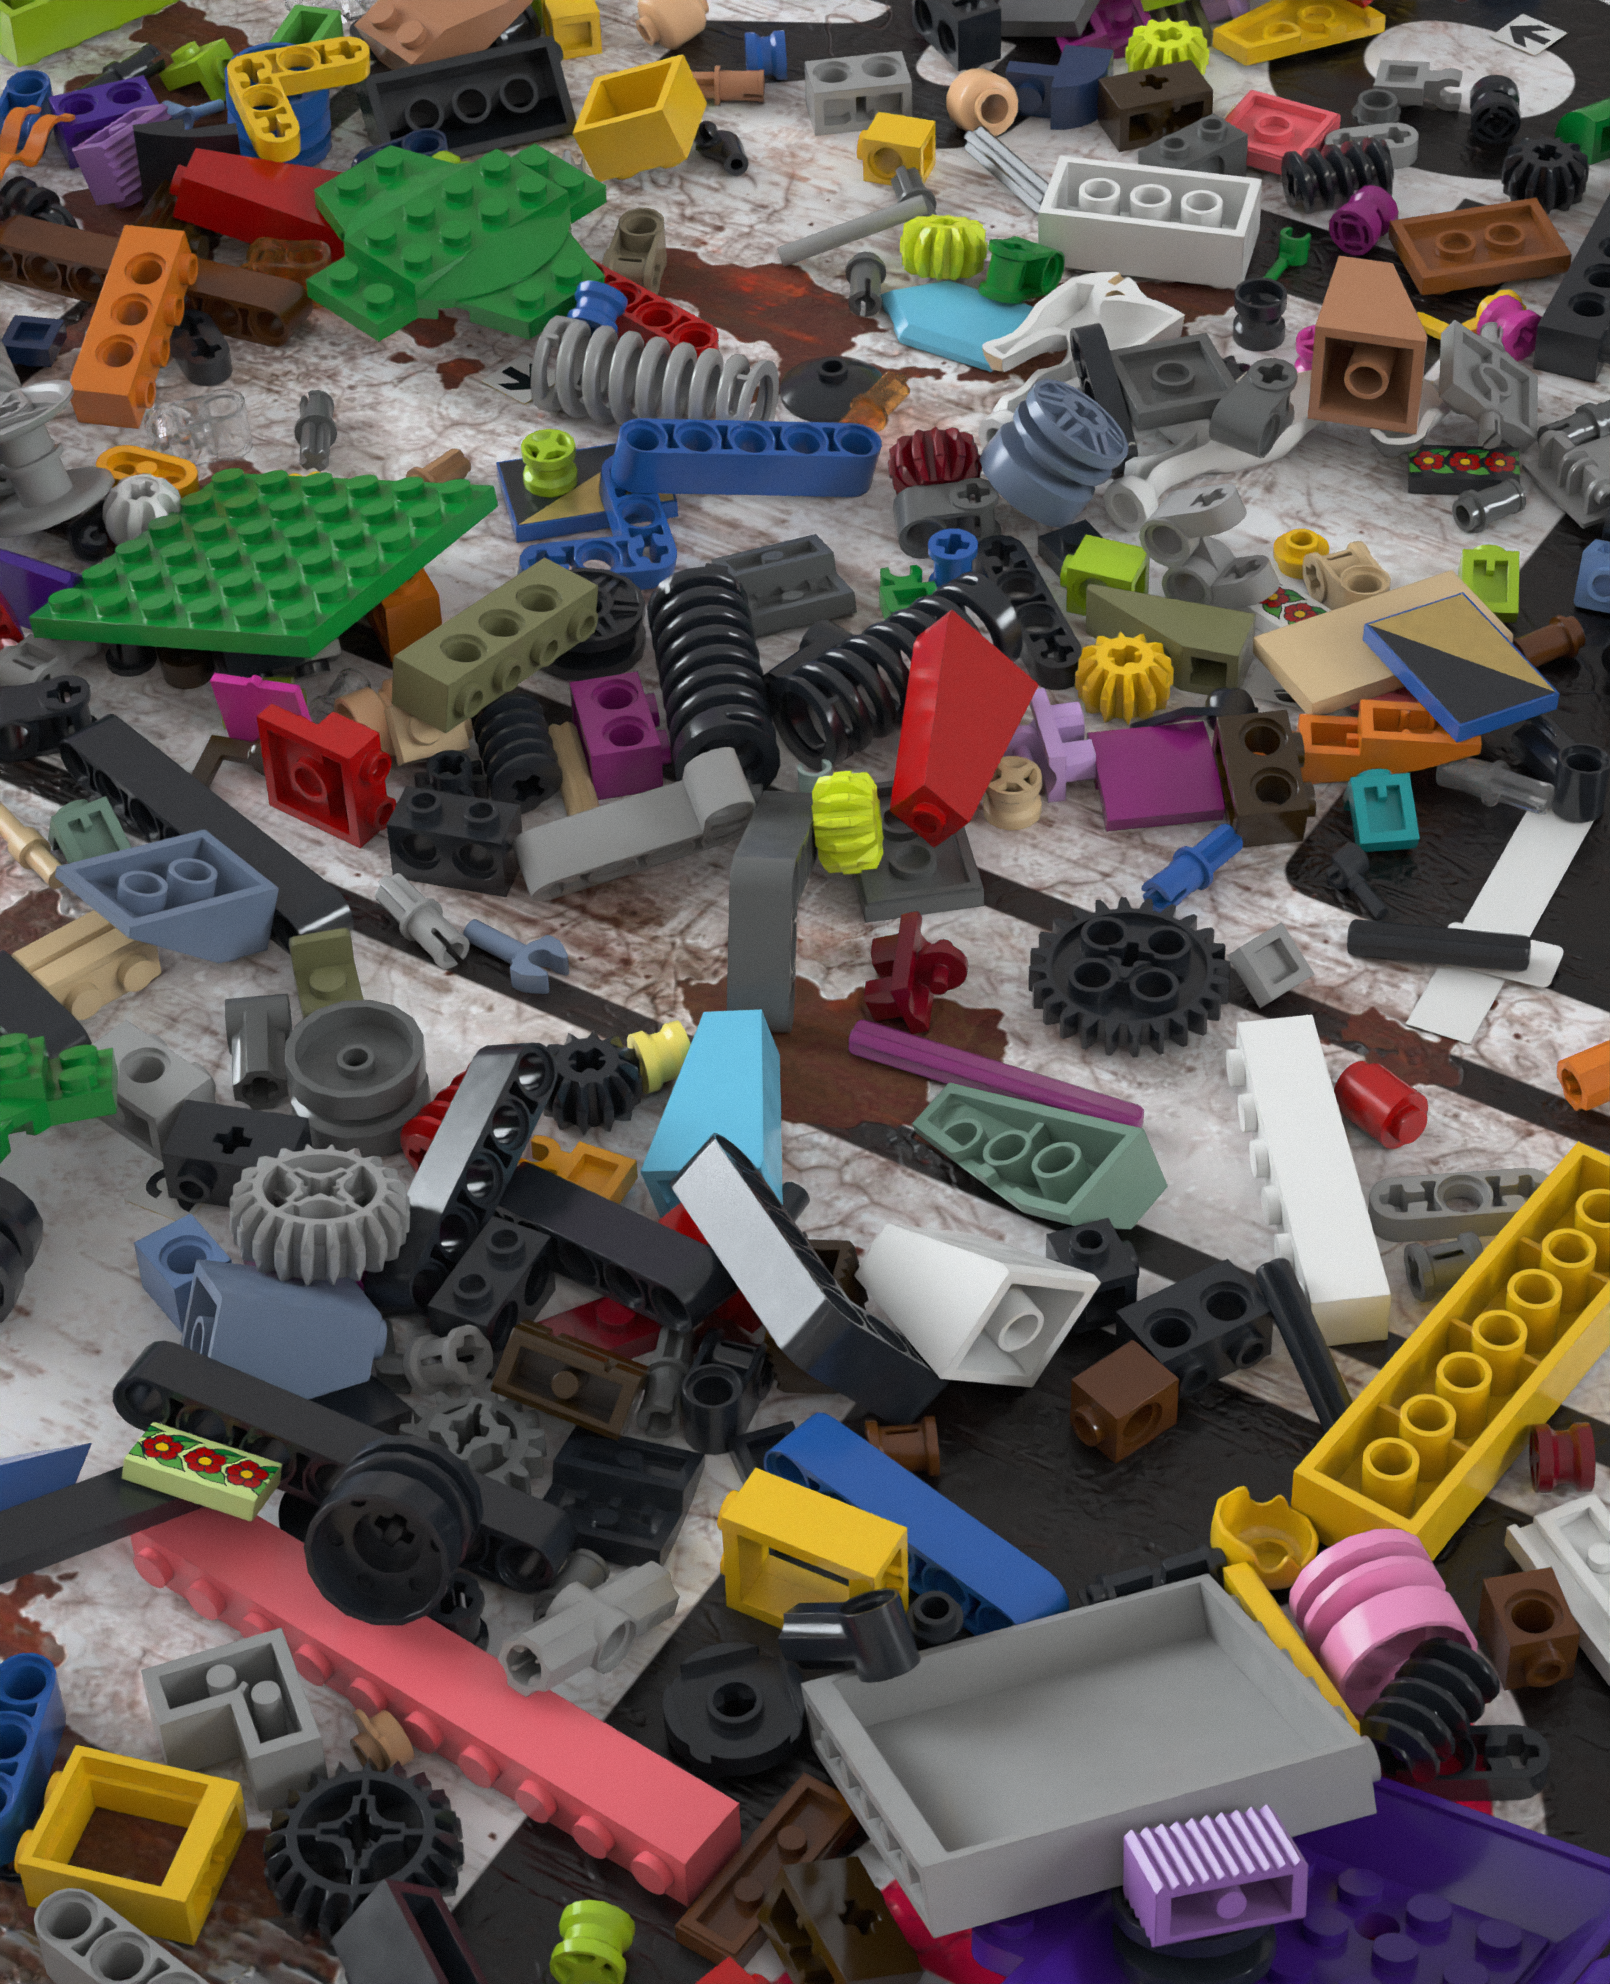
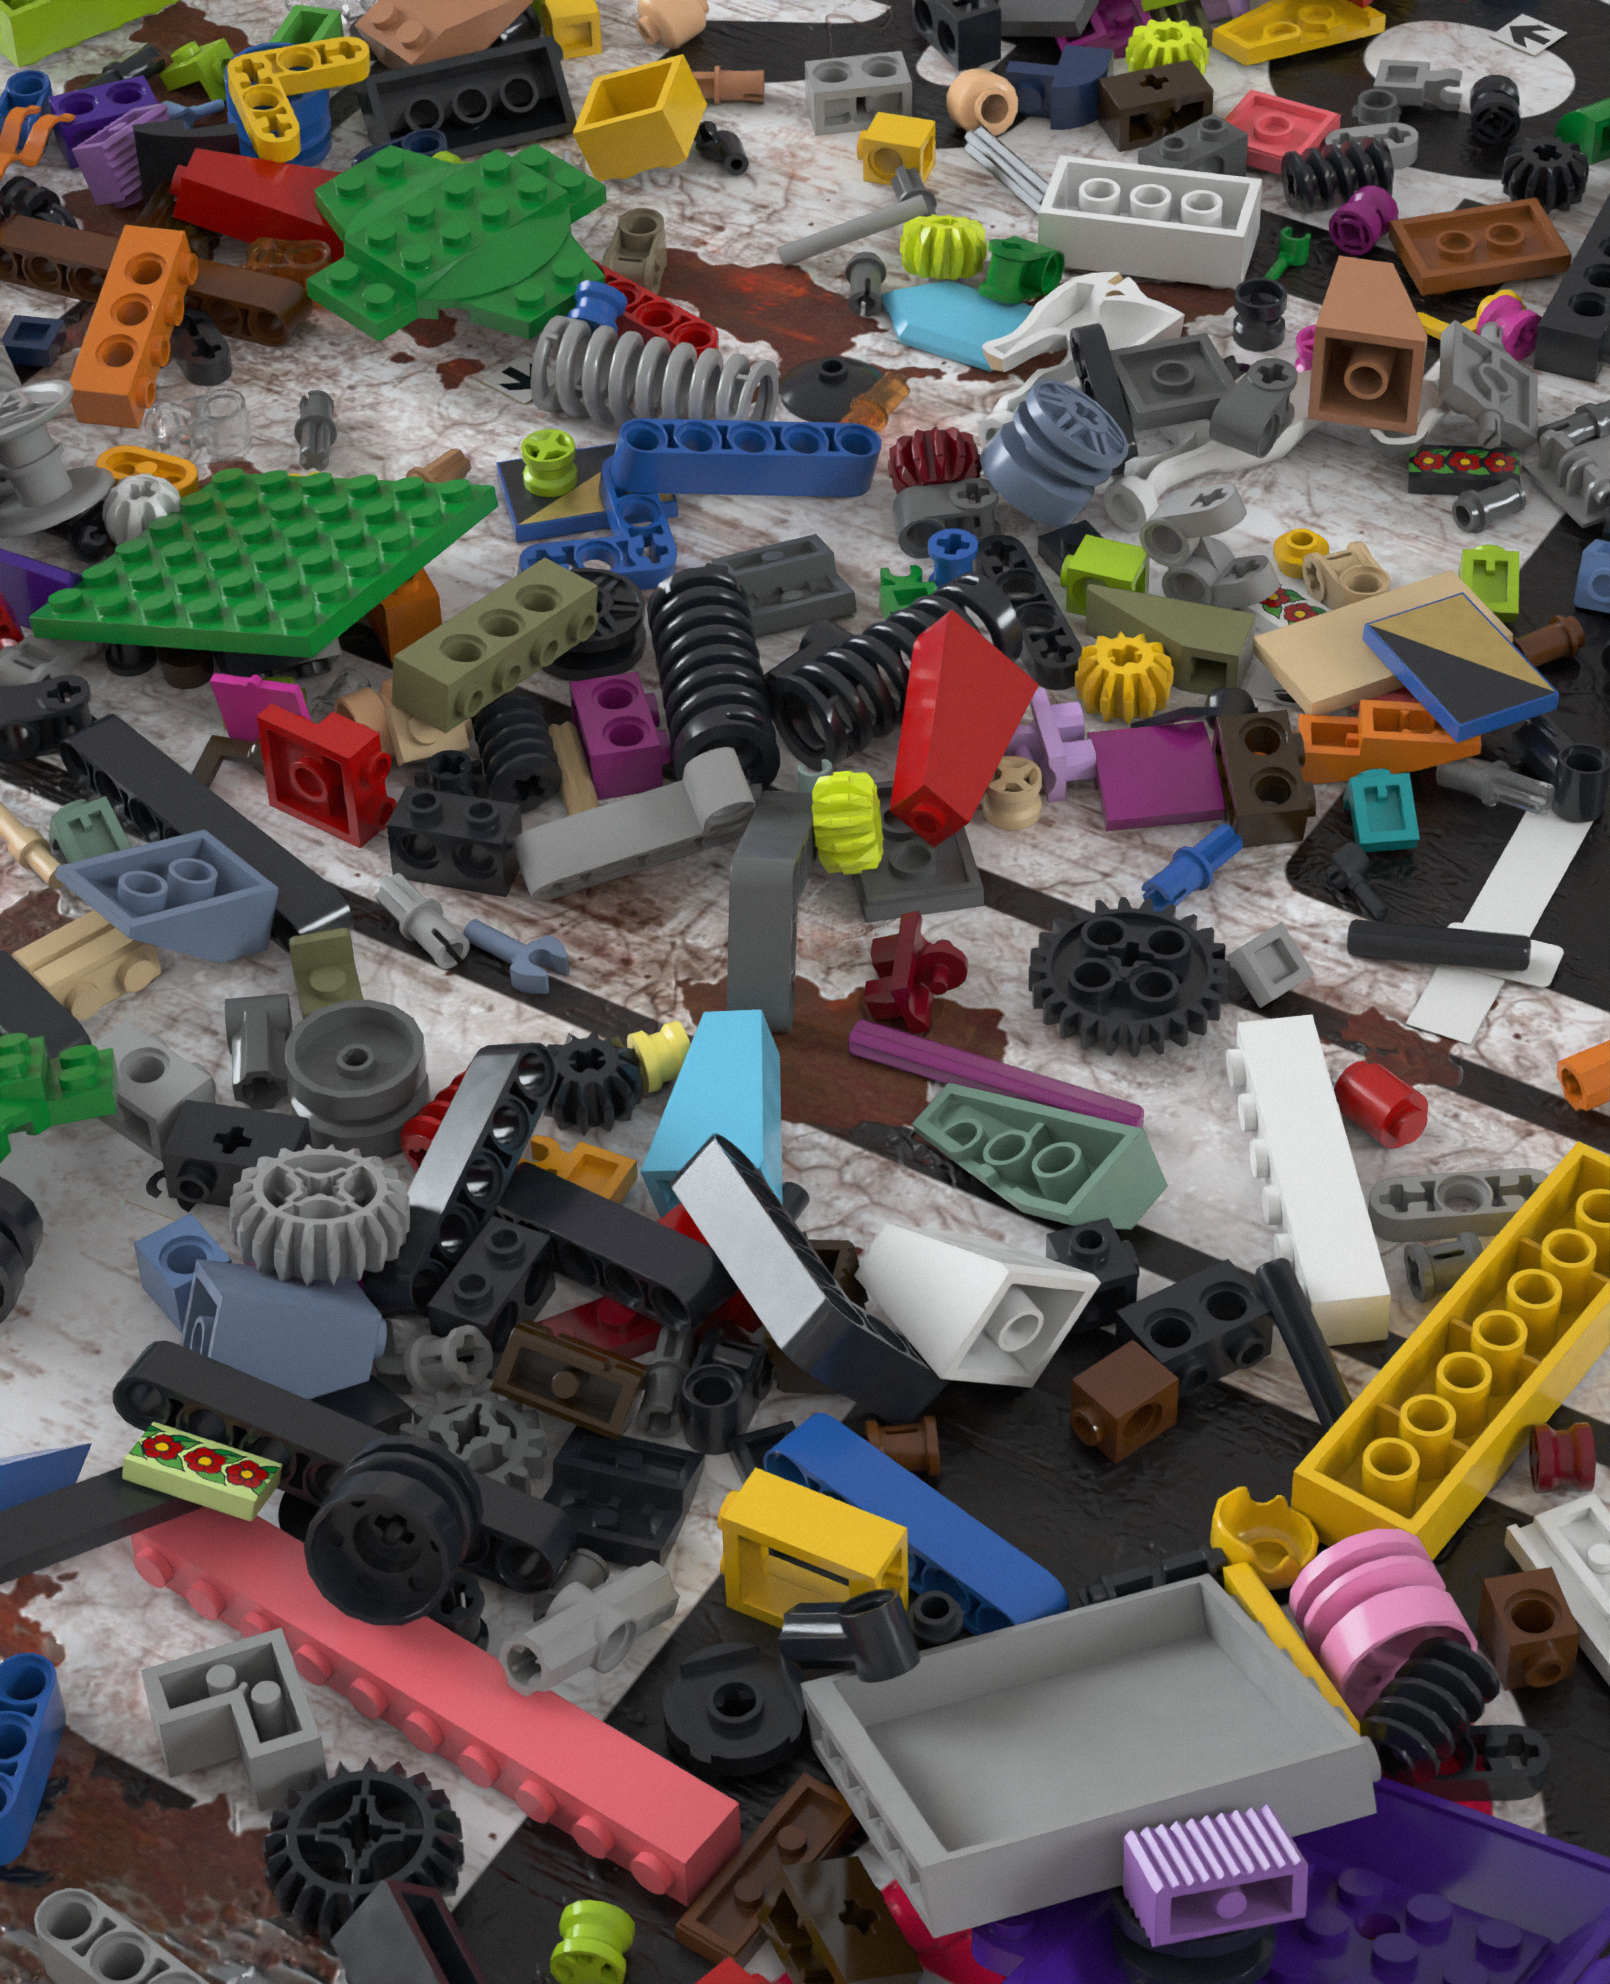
yellow window [14,1745,248,1946] -> none
medium nougat plate [350,1709,415,1772] -> none
blue wheel [744,30,787,80] -> none

